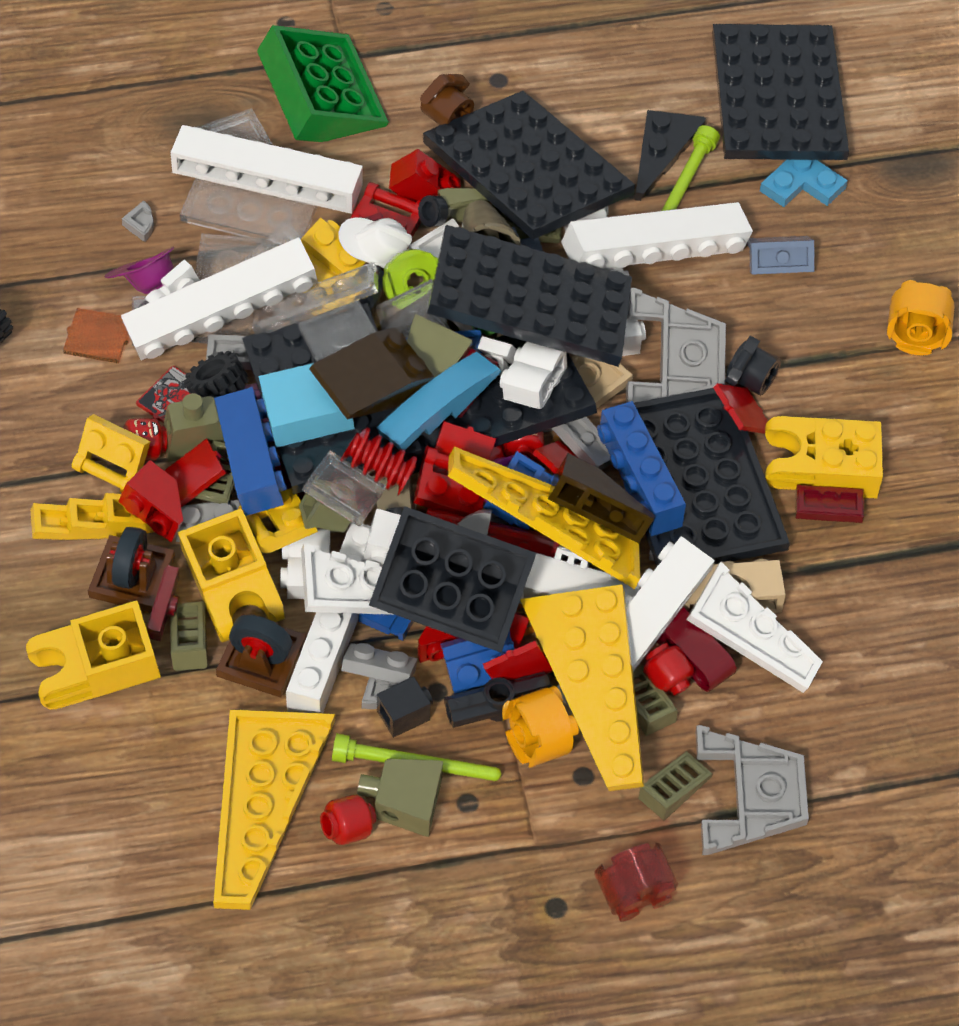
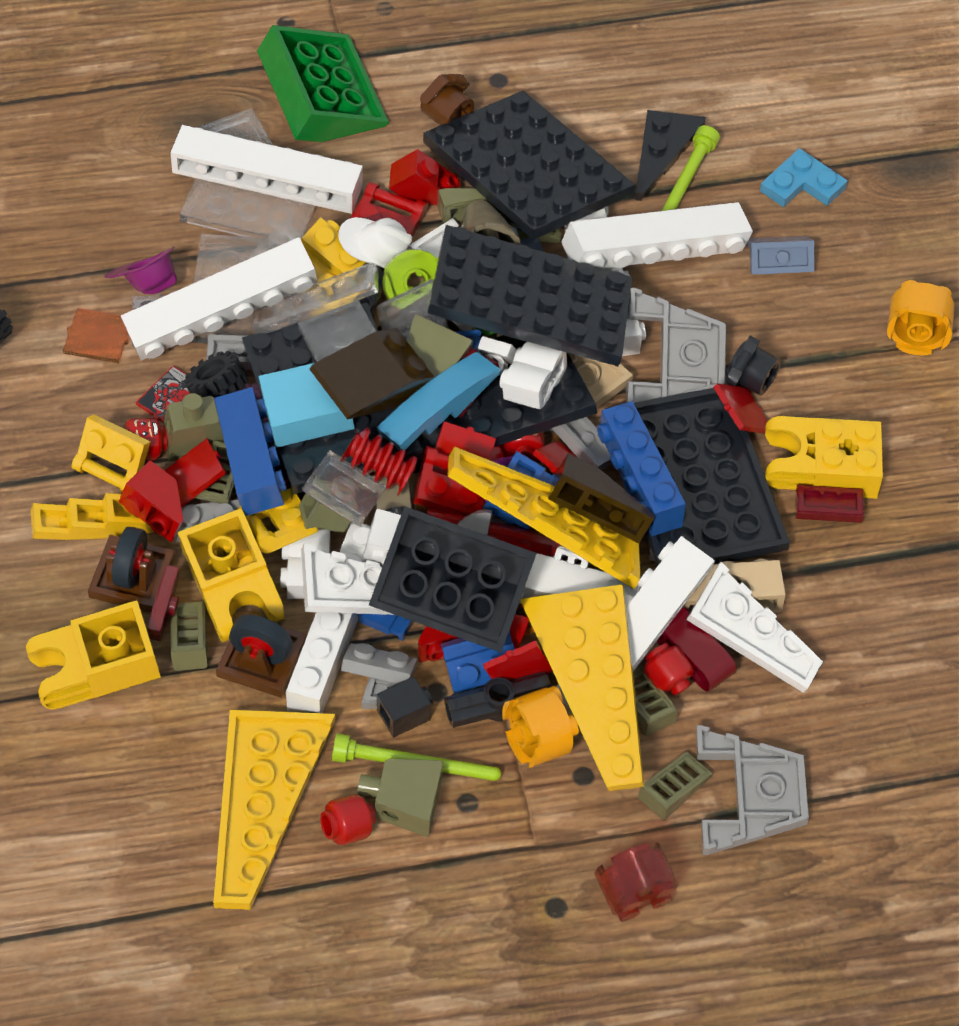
light grey tile [122,201,154,242] -> none
white plate [145,260,200,303] -> none
black tile [418,195,448,227] -> none
black plate [712,24,849,160] -> none

